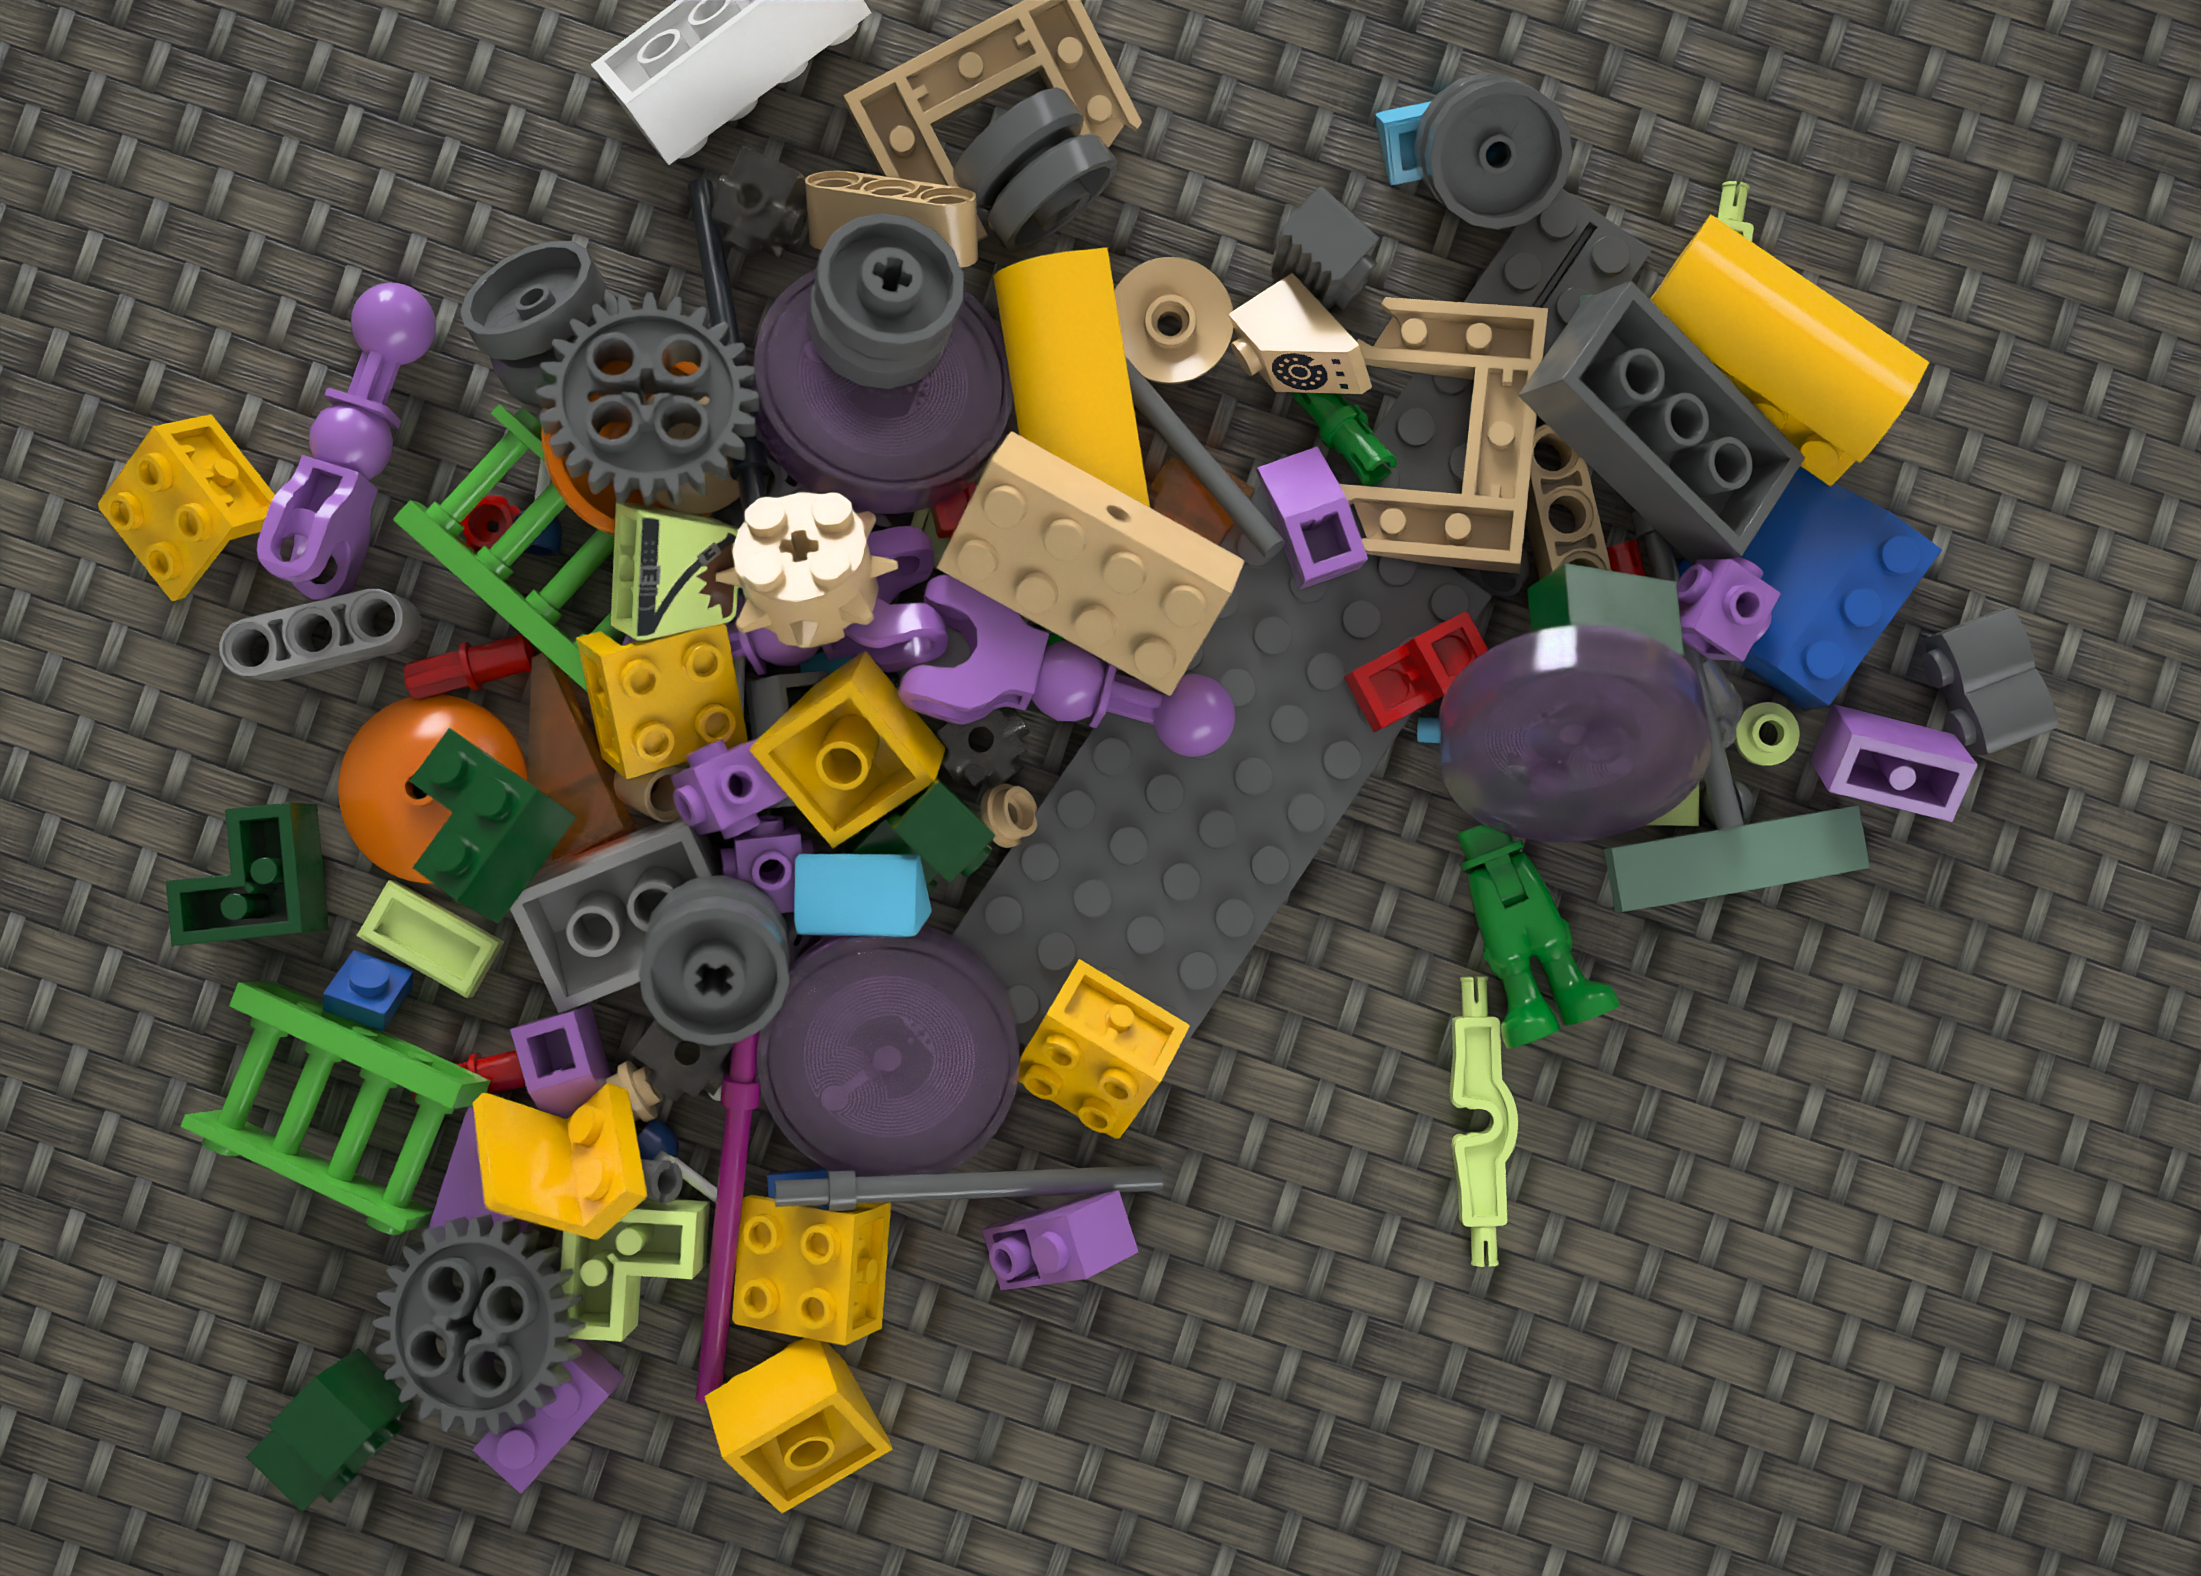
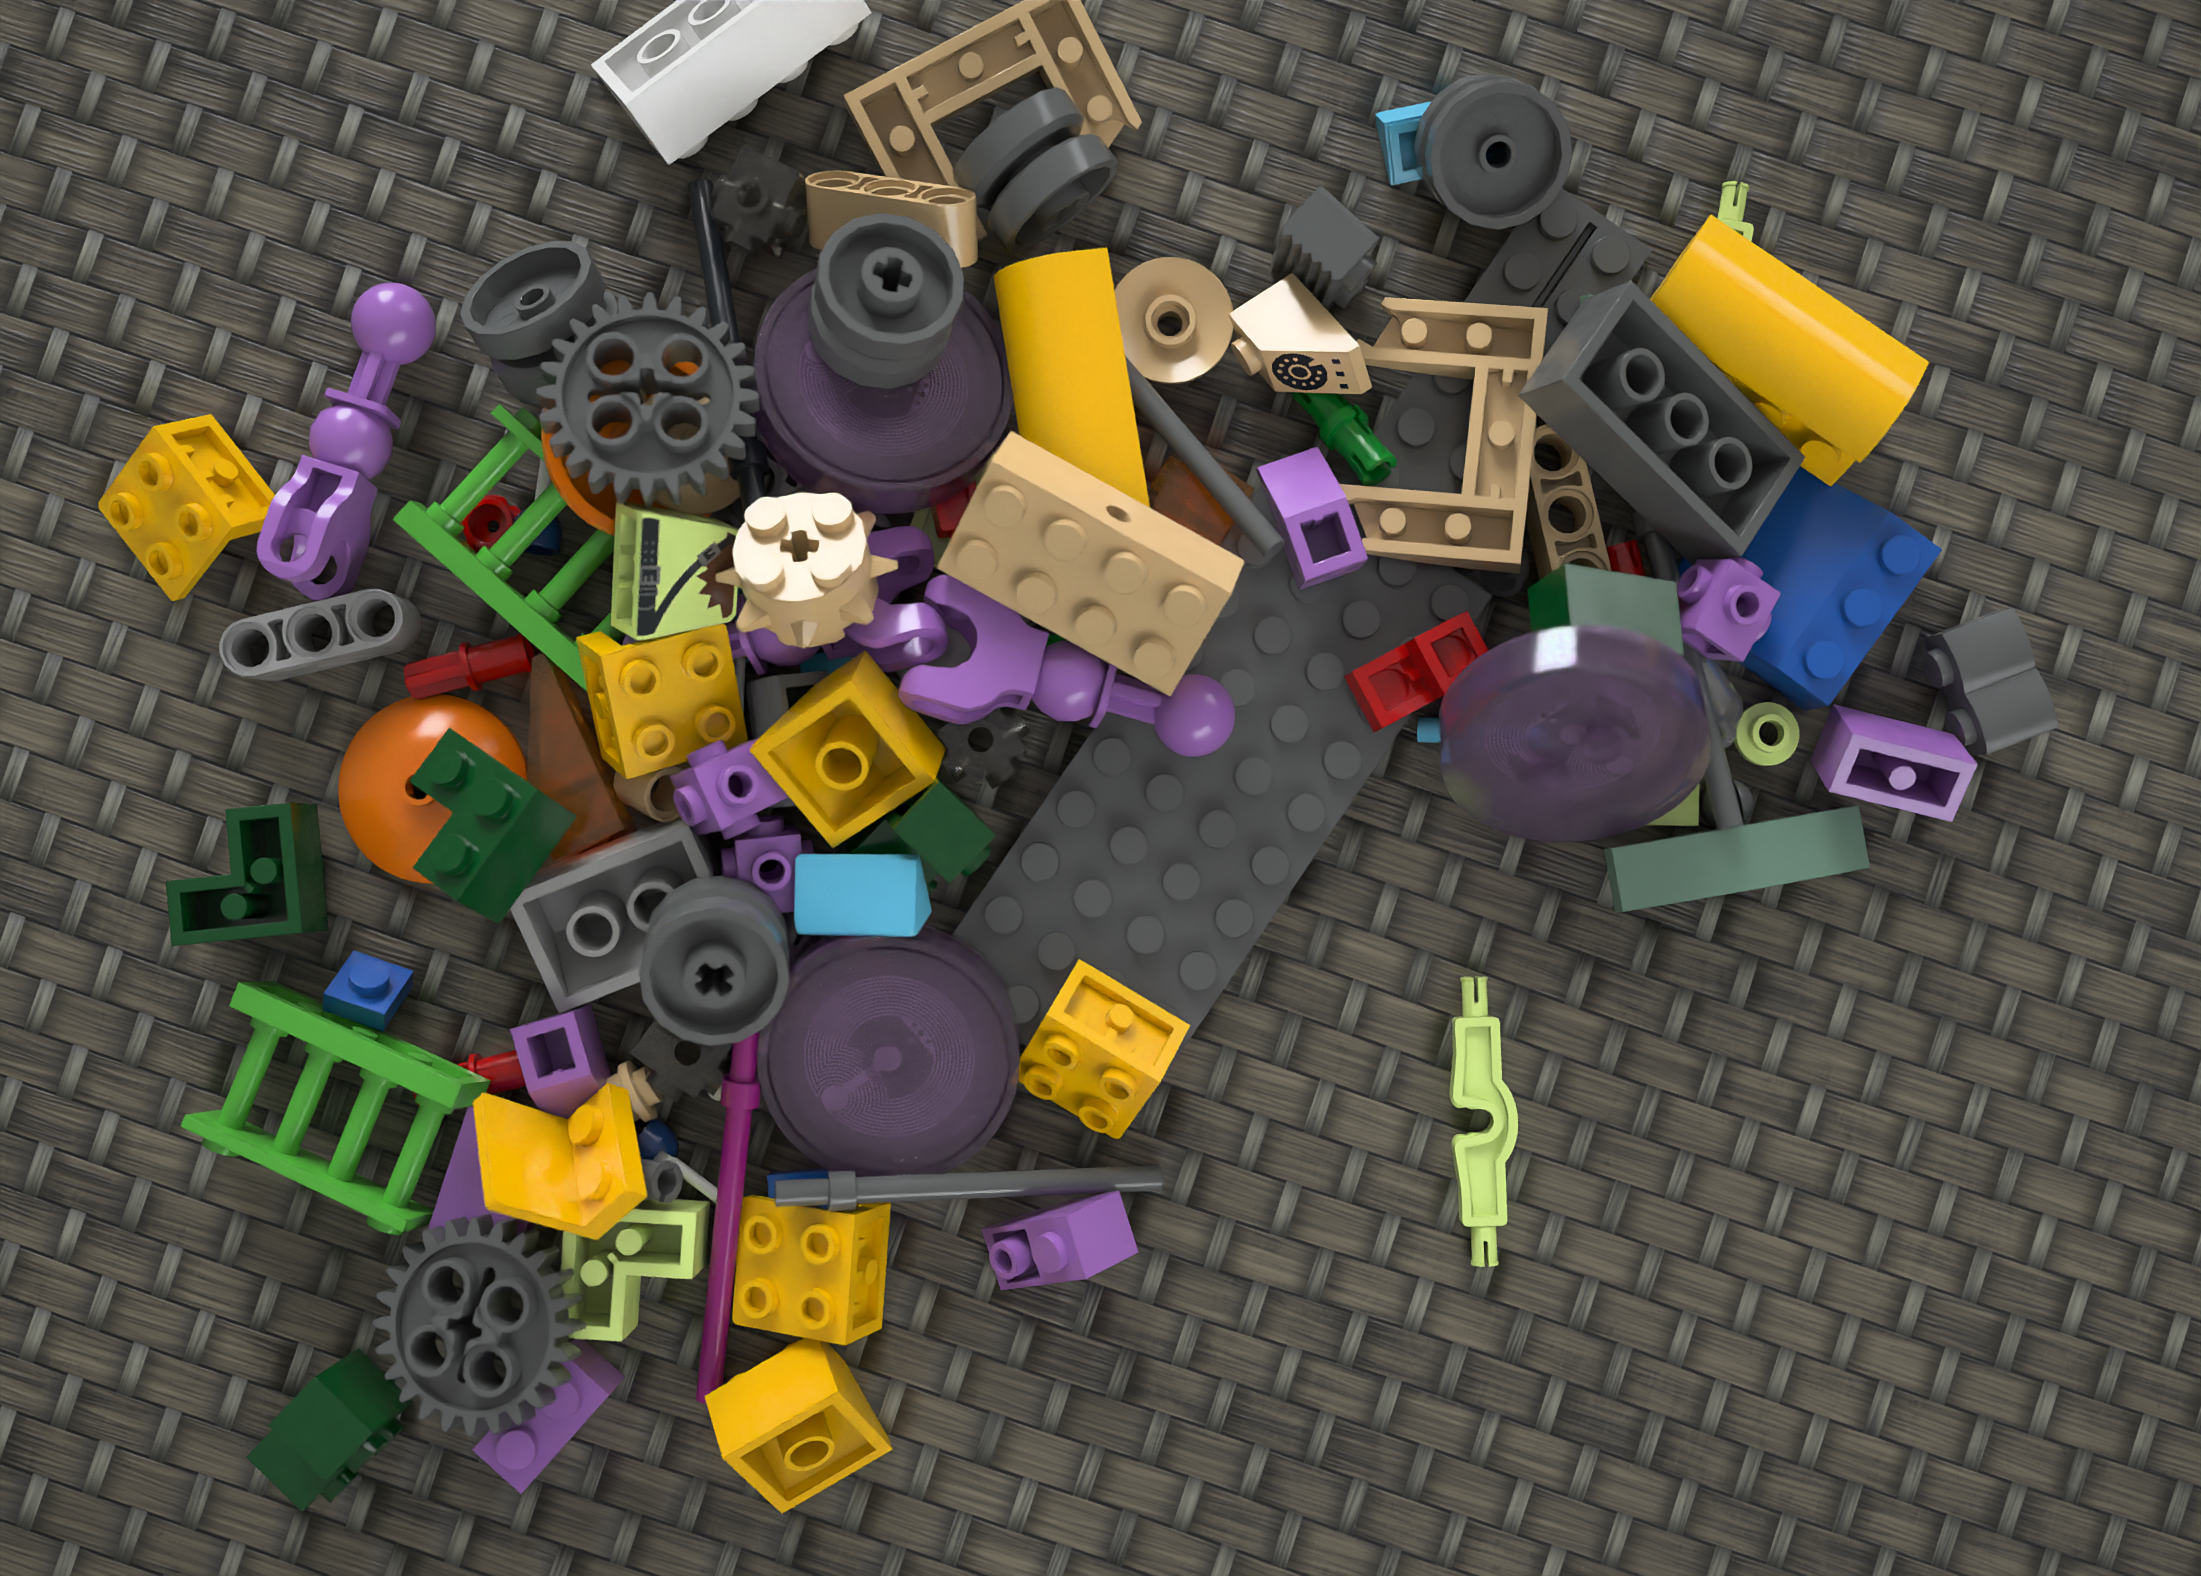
yellowish green tile [357,880,504,998] -> none
tan plate [980,784,1038,848] -> none
green piece [1456,816,1621,1049] -> none

